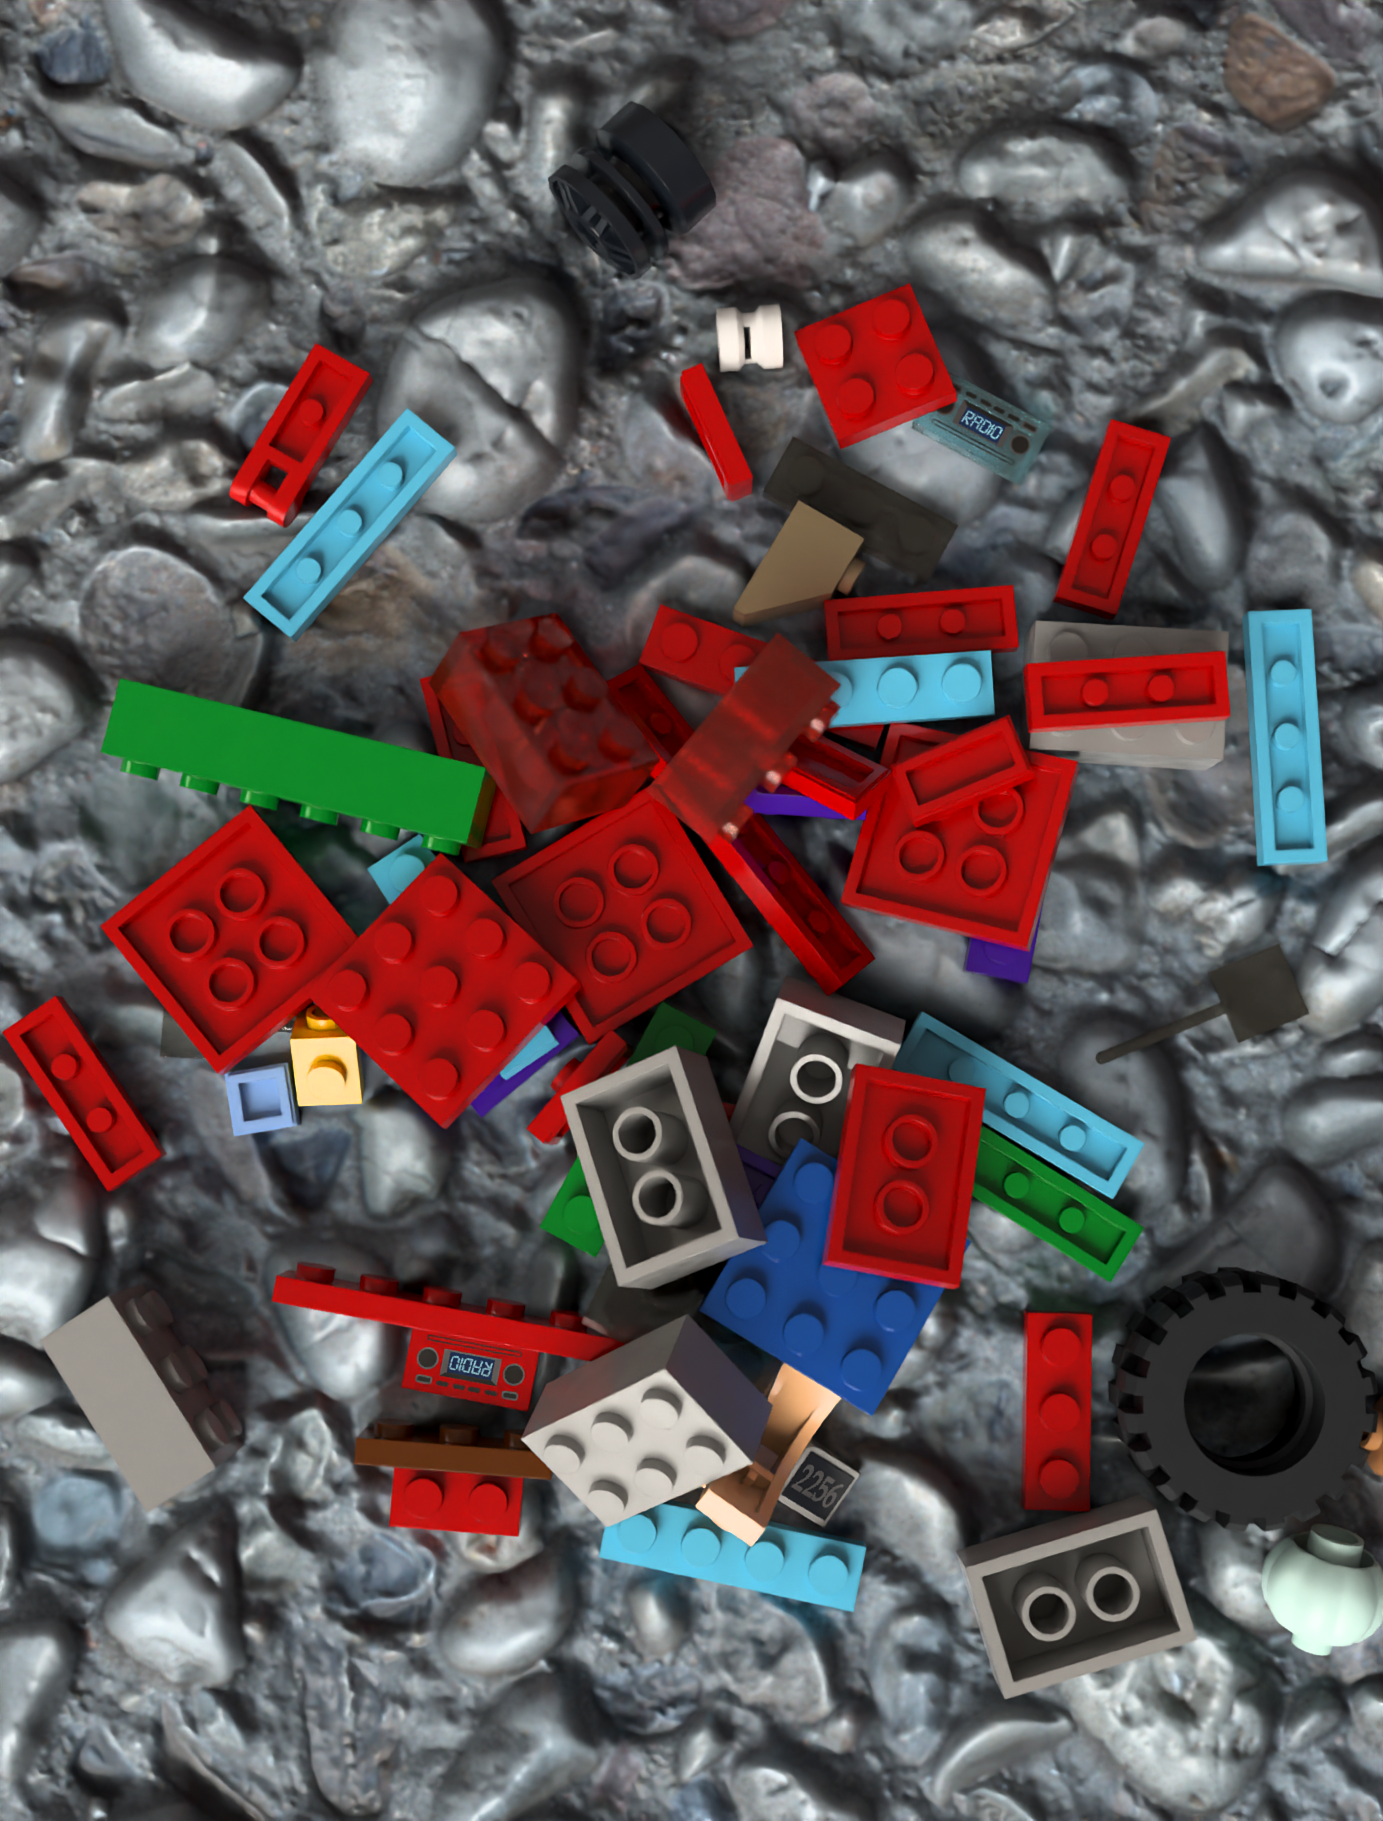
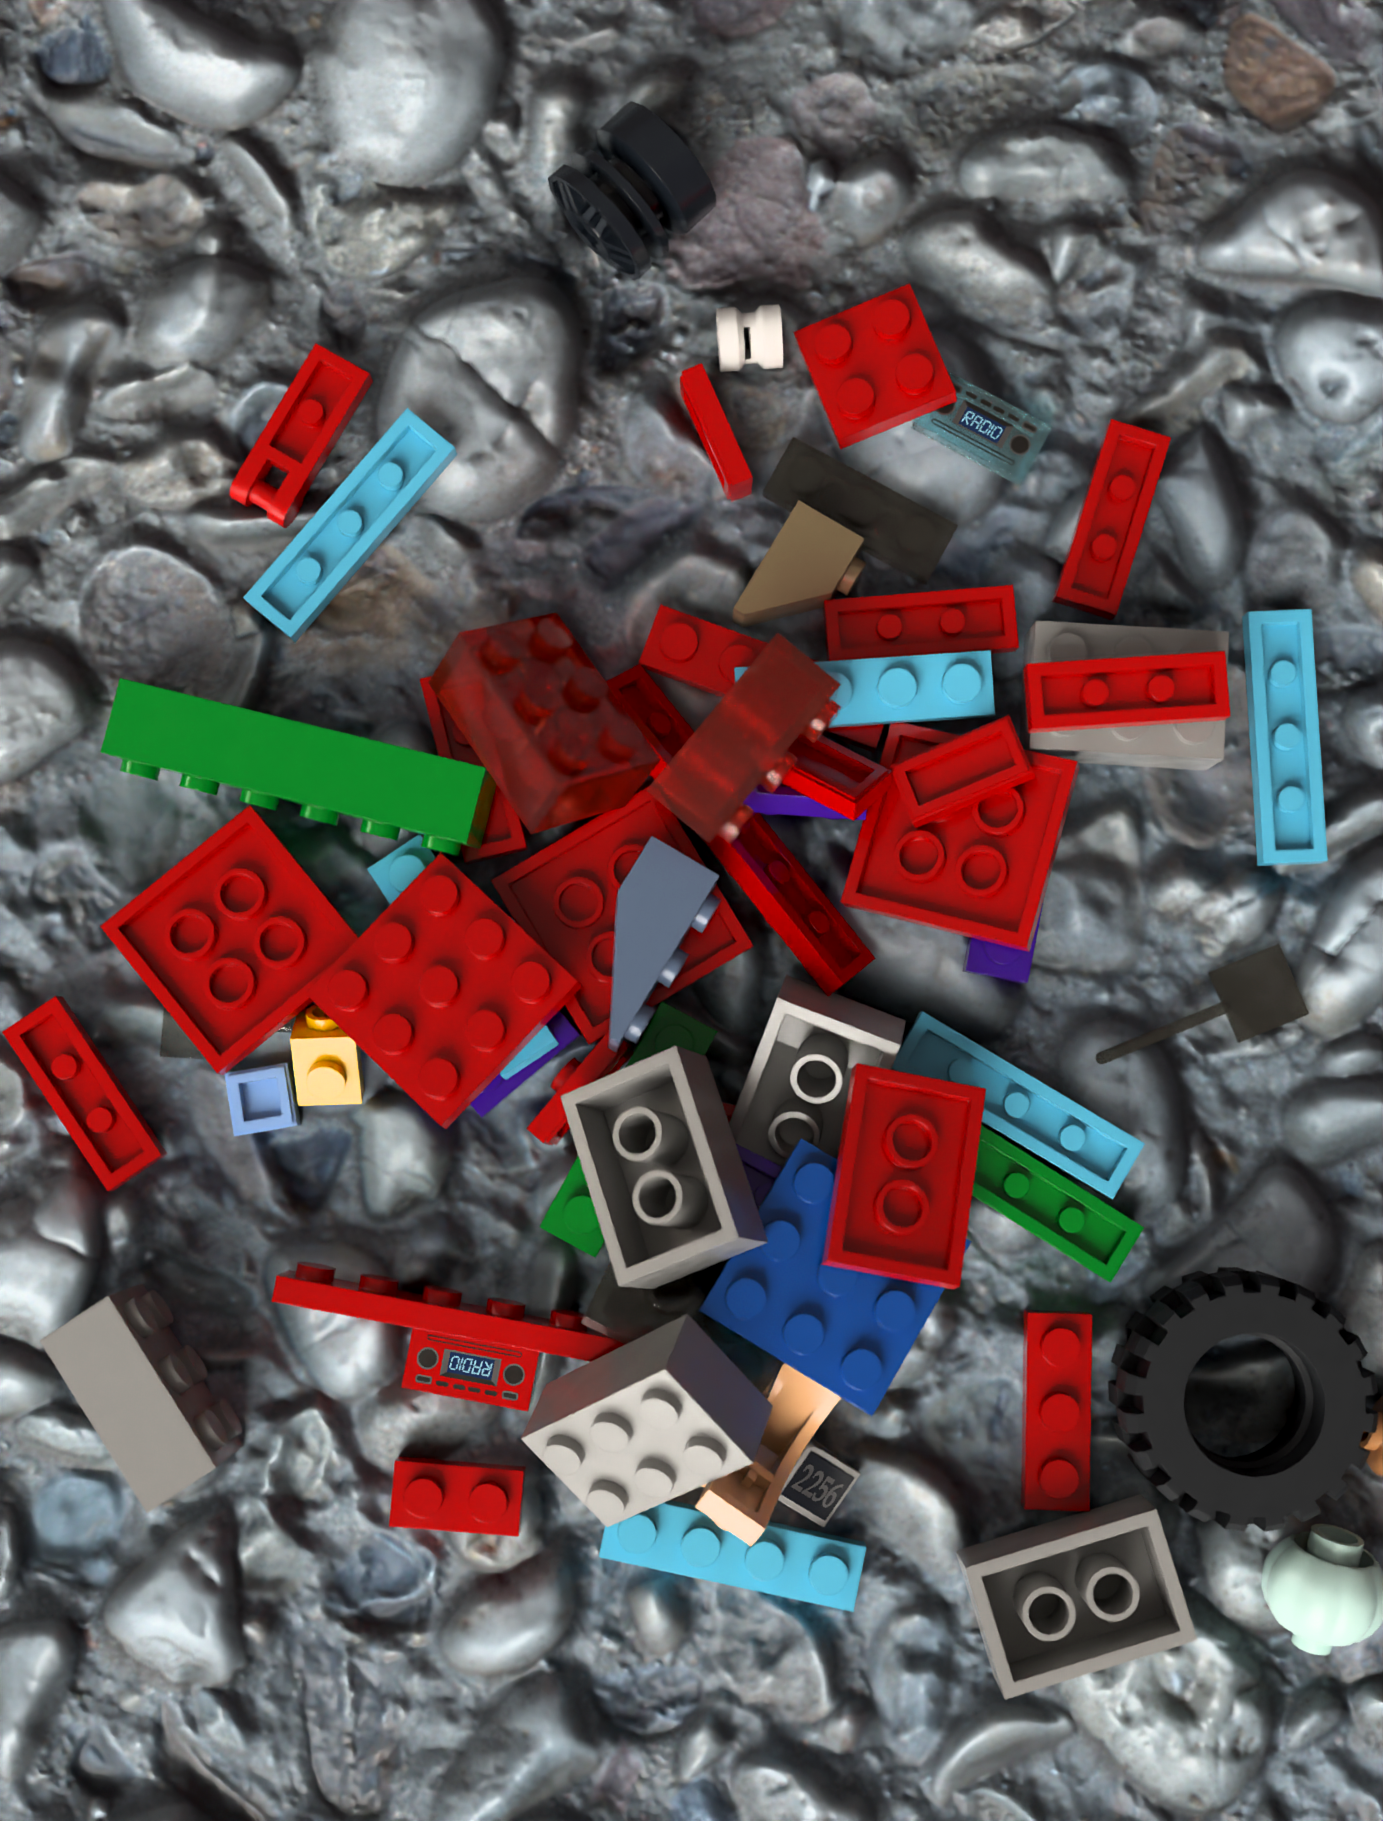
reddish brown plate [354,1418,553,1480] -> none
none -> sand blue slope [608,836,722,1053]

